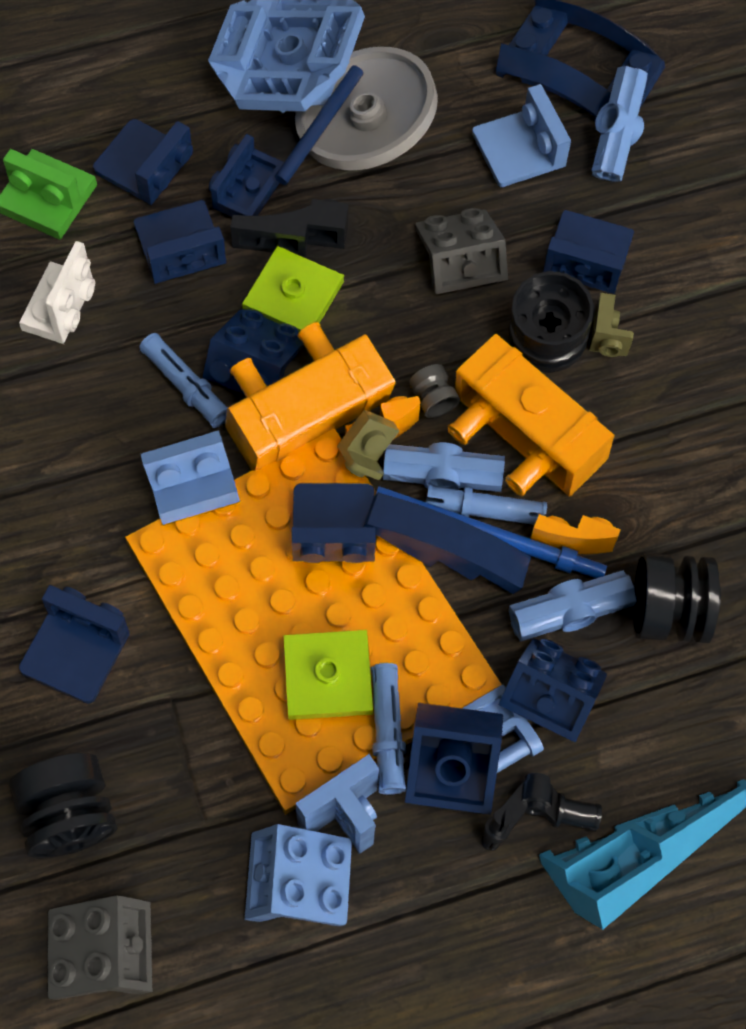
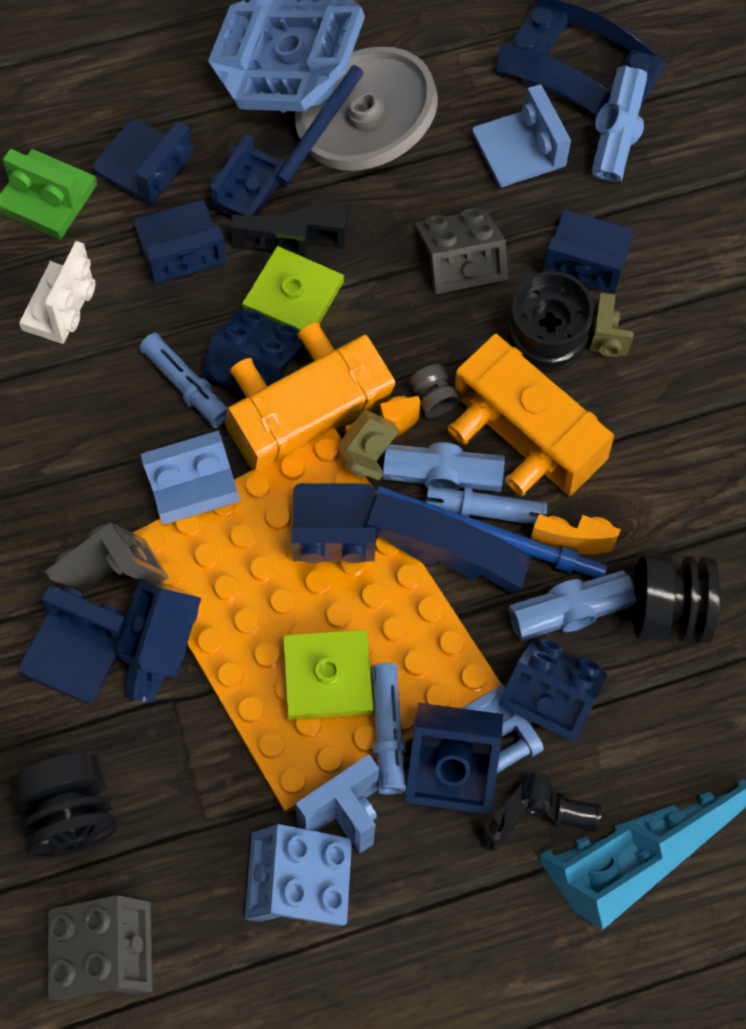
none -> dark grey bracket [45,522,169,592]
none -> dark blue hinge [116,578,202,703]

